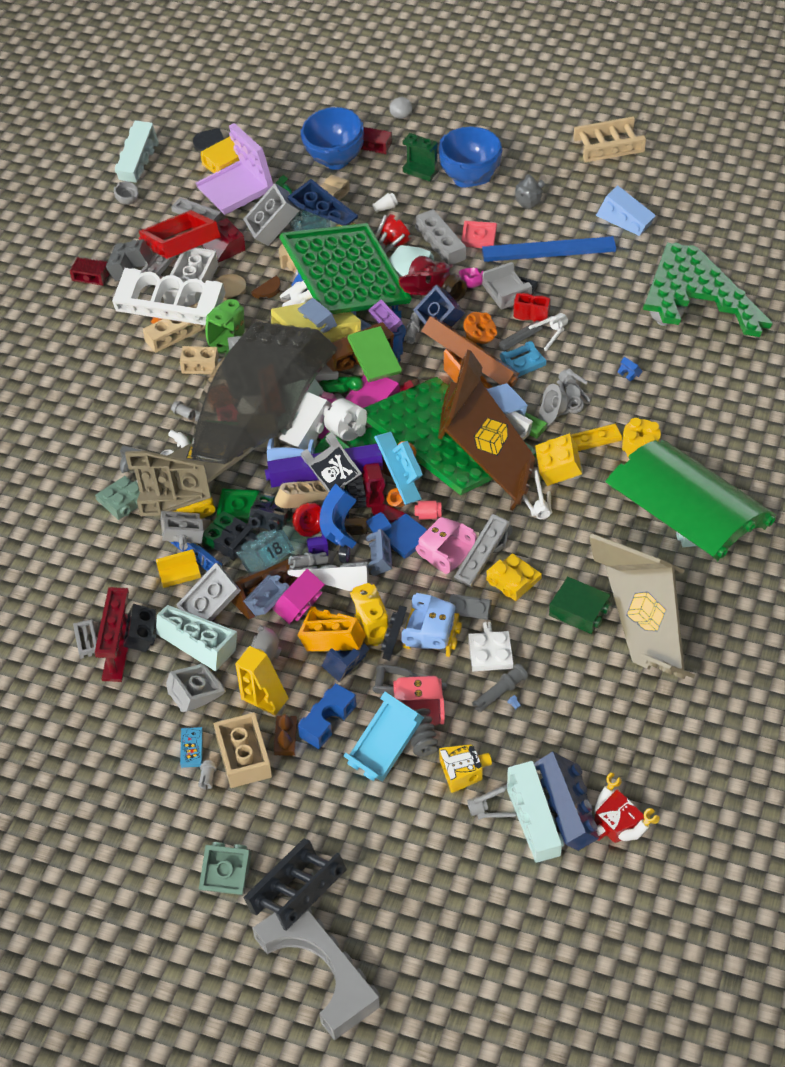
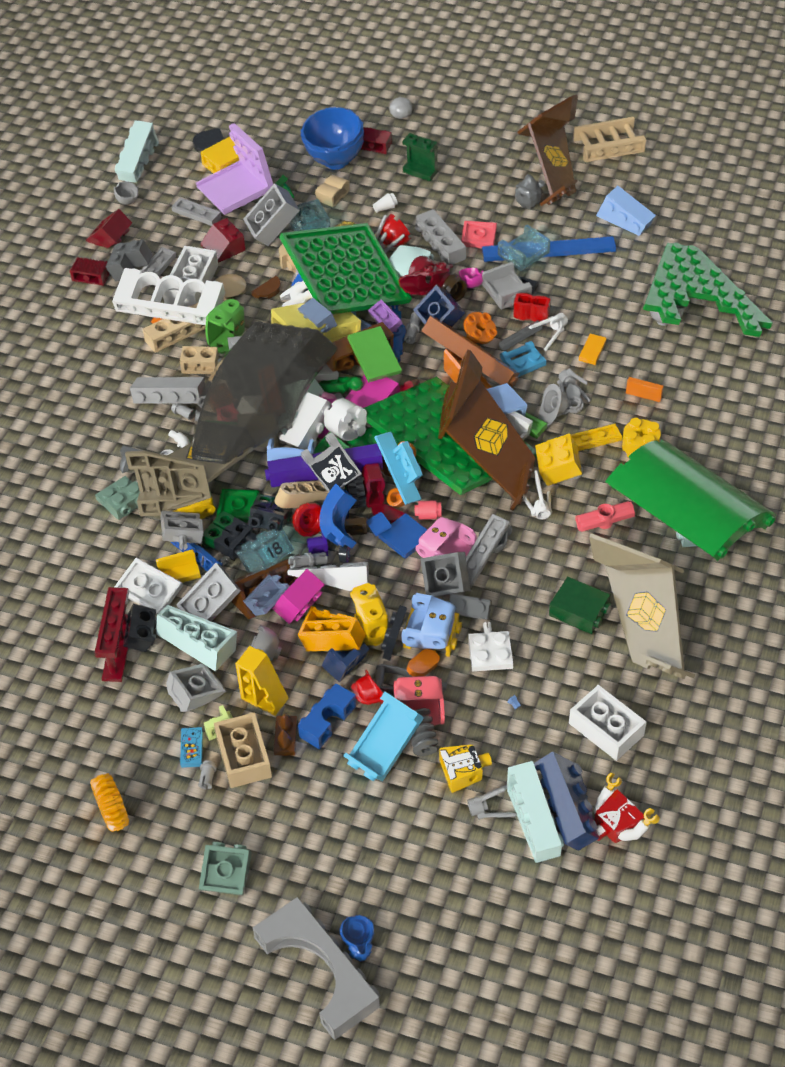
light grey tile [73,619,97,659] -> none
red window [139,210,221,259] -> none
black fence [243,838,347,931] -> none
dark blue wedge [287,179,358,226] -> none
sand blue hinge [366,529,392,576] -> none
blue rock [439,126,503,188] -> none
dark grey pin [472,664,528,713] -> none
yellow plate [486,553,542,601] -> none
blue tile [618,357,643,381] -> none
none -> dark red slope [86,209,133,248]
none -> light orange gear [90,773,129,832]
none -> white tile [115,558,183,614]
none -> light grey brick [130,377,207,404]
none -> yellowish green bracket [204,705,233,741]
none -> blue hair [340,915,374,961]
none -> red piece [351,670,384,705]
none -> orange tile [407,649,440,677]
none -> dark grey brick [420,552,471,597]
none -> clear light blue panel [498,224,550,271]
none -> reddish brown piece [517,94,578,206]
none -> white brick [569,685,646,761]
none -> coral piece [575,501,635,532]
none -> light orange tile [579,334,607,365]
none -> orange tile [626,377,664,402]

